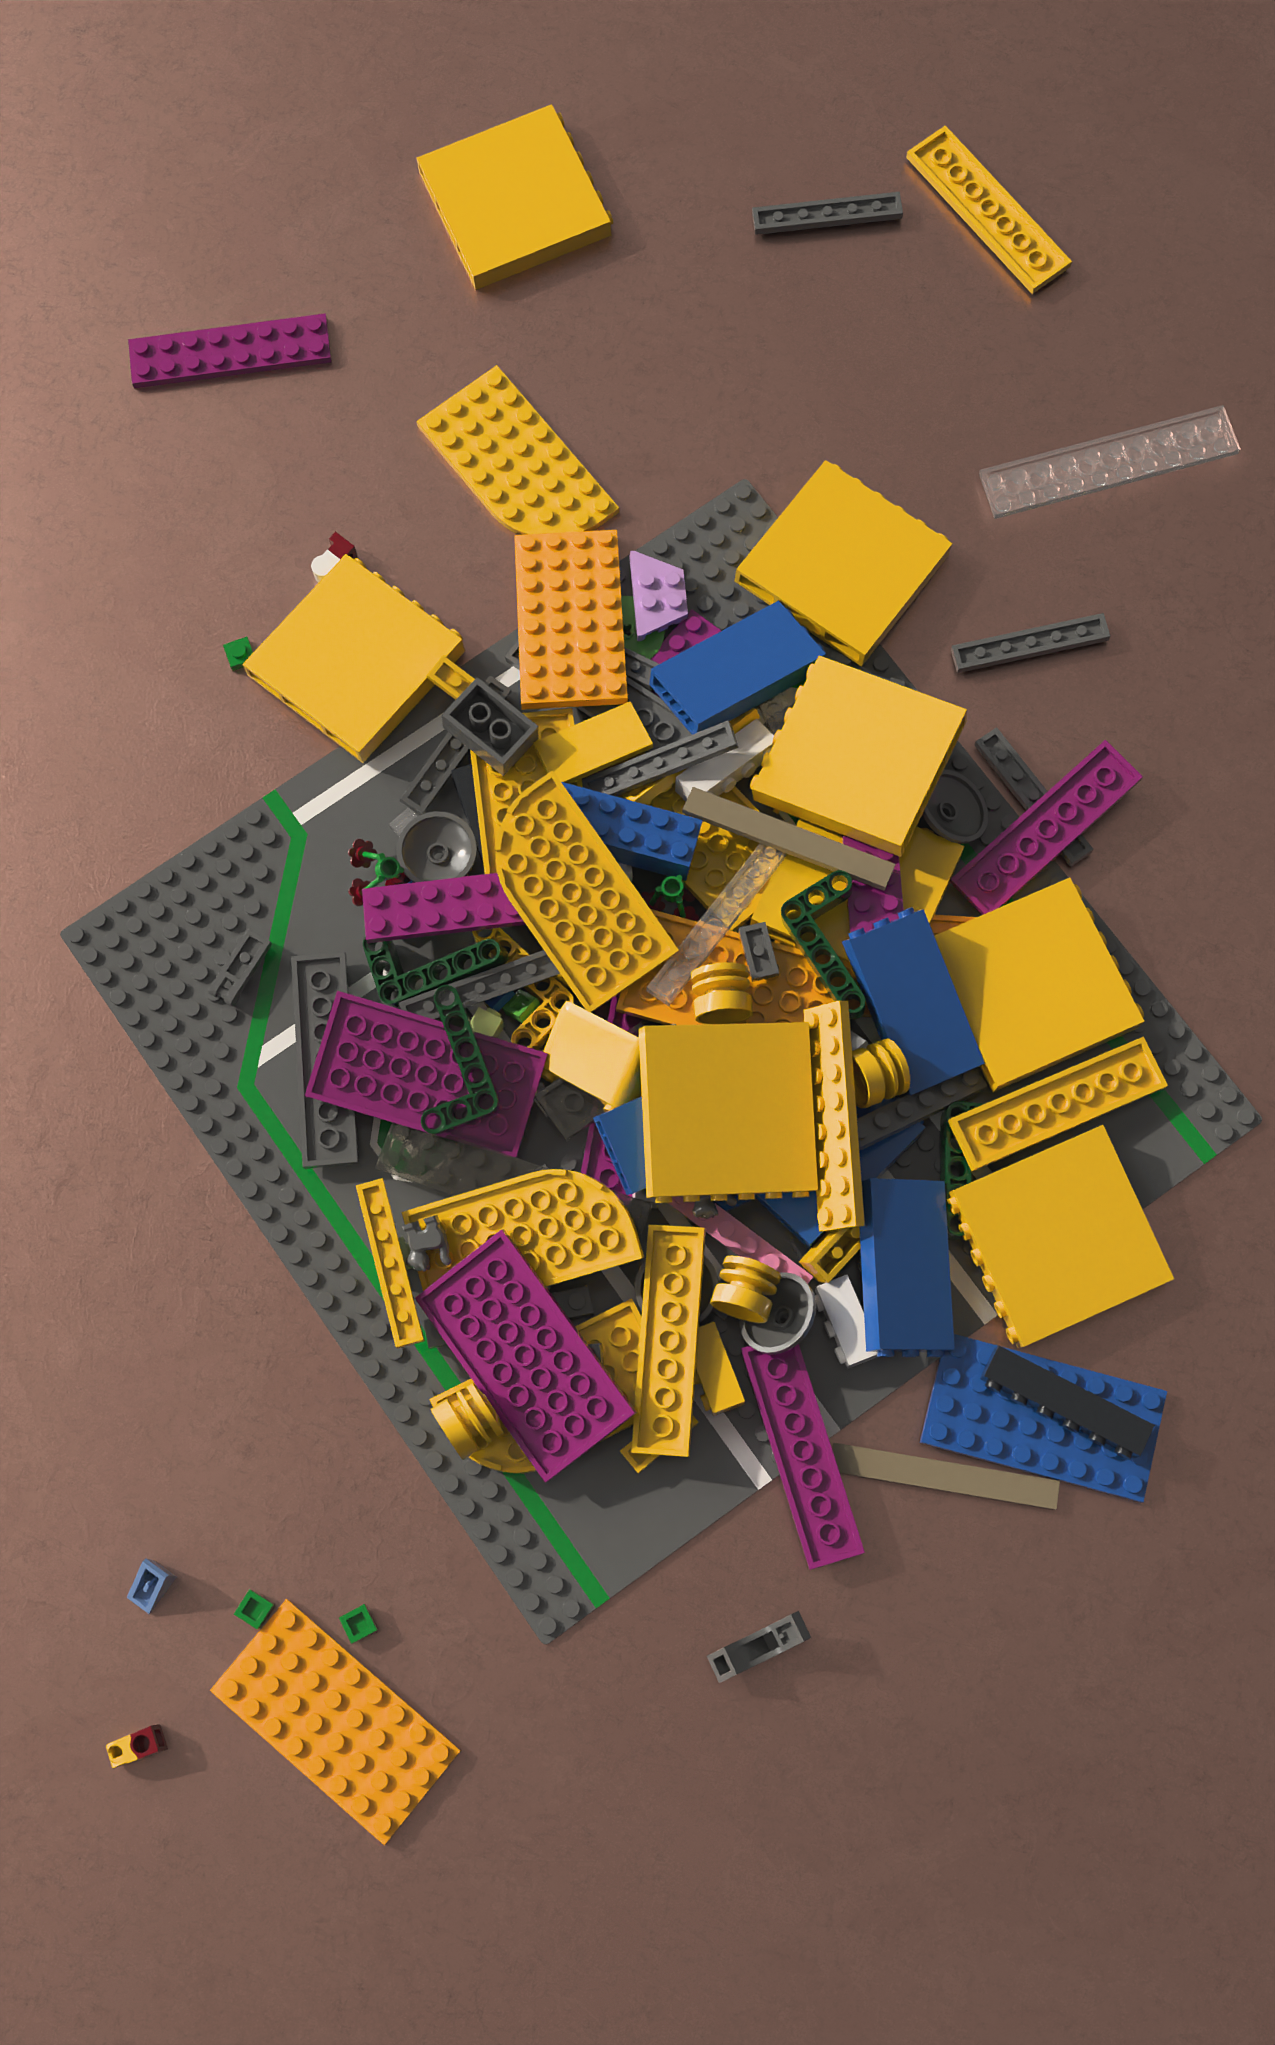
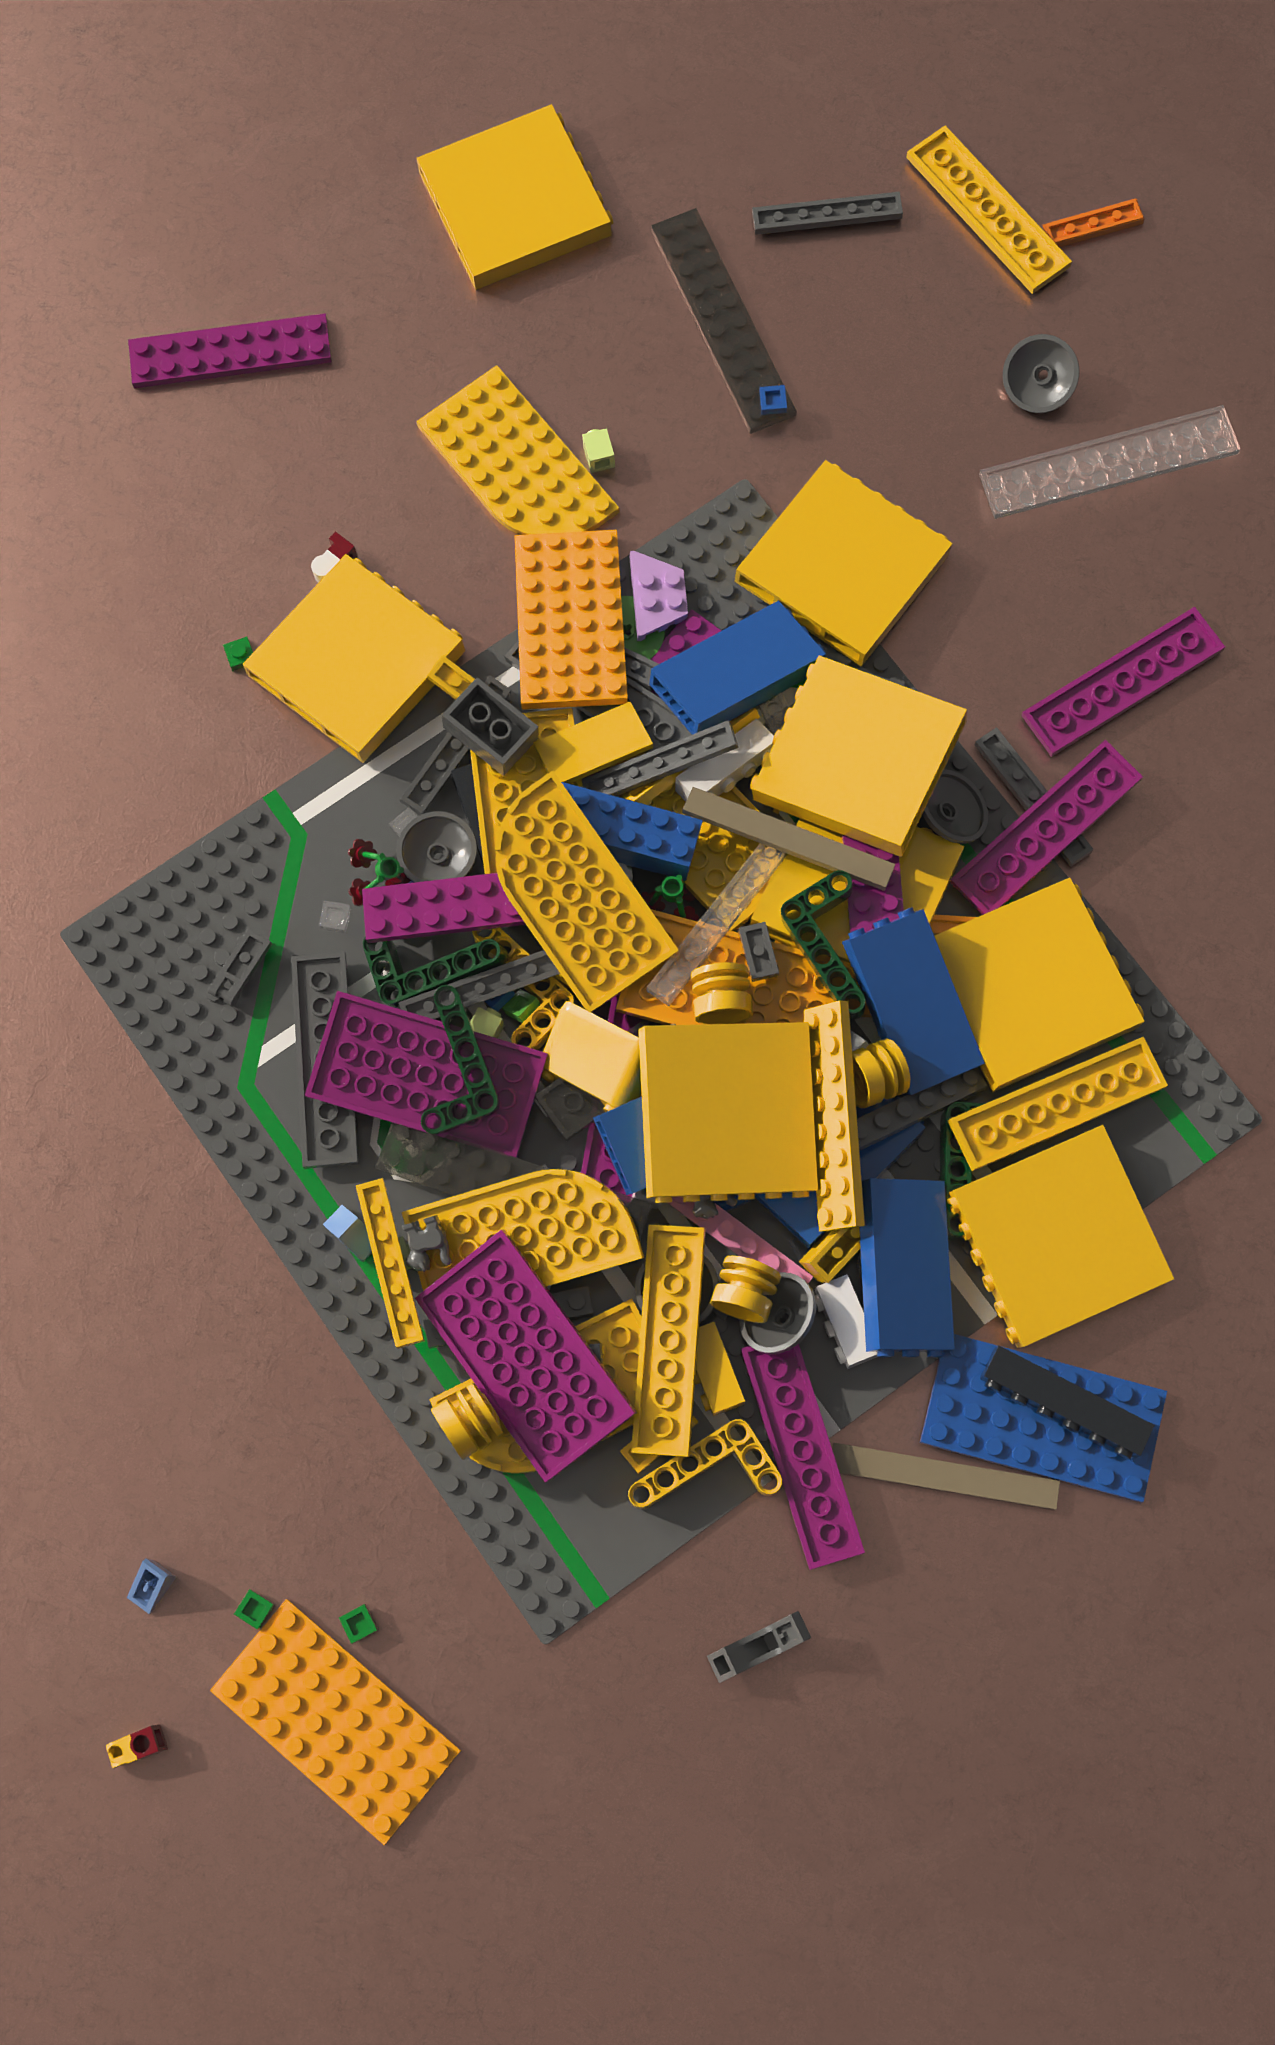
dark grey plate [951,613,1110,673] -> none
none -> clear plate [319,901,351,933]
none -> slope [323,1205,372,1262]
none -> yellowish green brick [582,428,615,473]
none -> yellow beam [628,1419,782,1509]
none -> clear smoke plate [651,208,797,434]
none -> blue plate [759,385,787,415]
none -> dark grey dish [1003,334,1080,413]
none -> magenta plate [1021,607,1225,757]
none -> orange tile [1042,198,1145,247]

